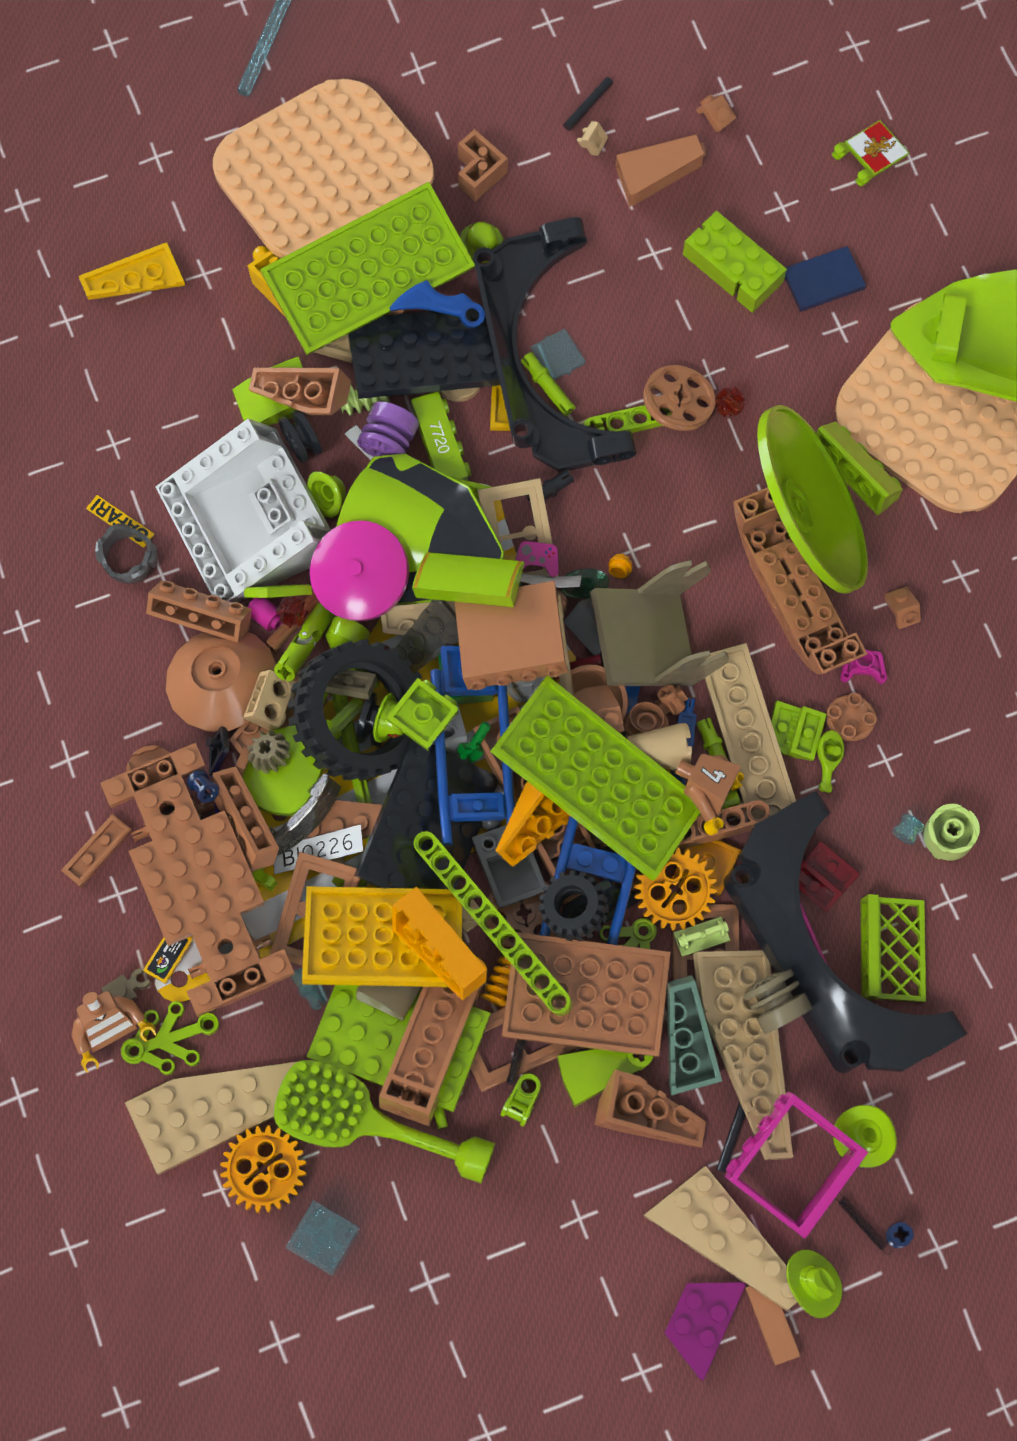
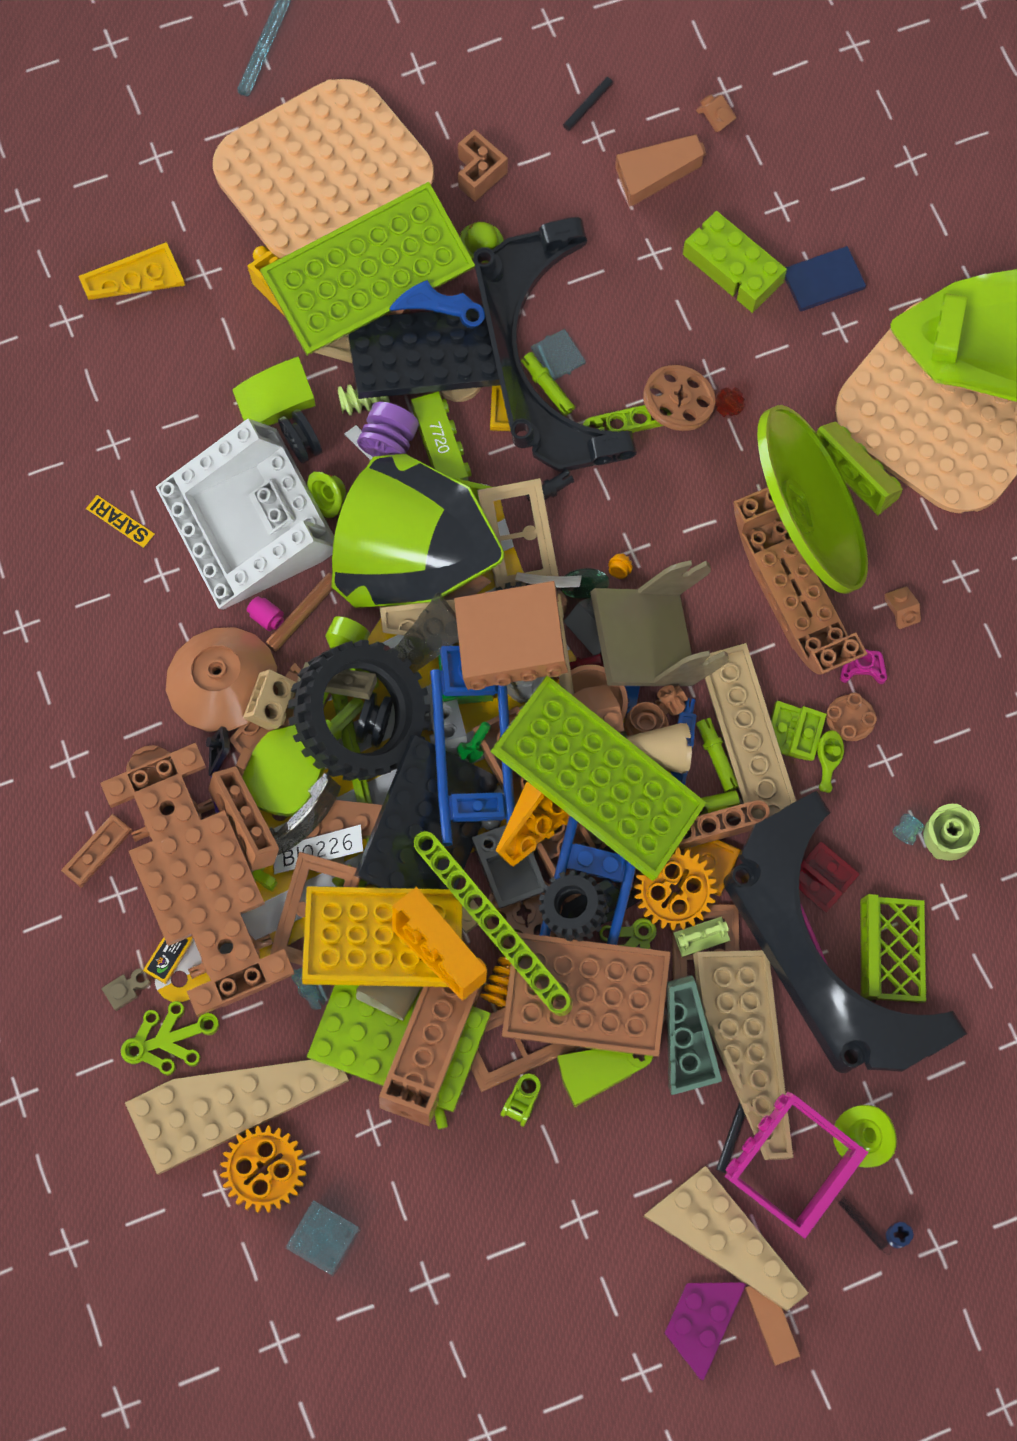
nougat torso [71,991,156,1073] -> none
dark grey piece [95,523,158,584] -> none
nougat brick [146,581,252,643] -> none
dark blue bush [187,770,219,803] -> none
lime tile [244,585,312,598] -> none
dark tan gear [247,729,291,774] -> none
nougat wedge [249,368,352,415] -> none
lime piece [274,603,335,682] -> none
lime piece [274,1060,495,1184] -> none
clear red gear [276,596,309,628] -> none
dark pink dish [310,521,409,621] -> none
lime hat [373,693,404,743] -> none
lime plate [386,678,459,751] -> none
lime slope [412,552,524,607] -> none
black piece [506,1039,527,1092] -> none
dark pink piece [515,541,559,577] -> none
tan tile [577,121,608,156] -> none
nougat wedge [595,1070,706,1148] -> none
nougat torso [675,754,744,835] -> none
dark tan wheel [743,969,813,1034] -> none
lime hat [786,1250,842,1318] -> none
flag [832,120,909,187] -> none

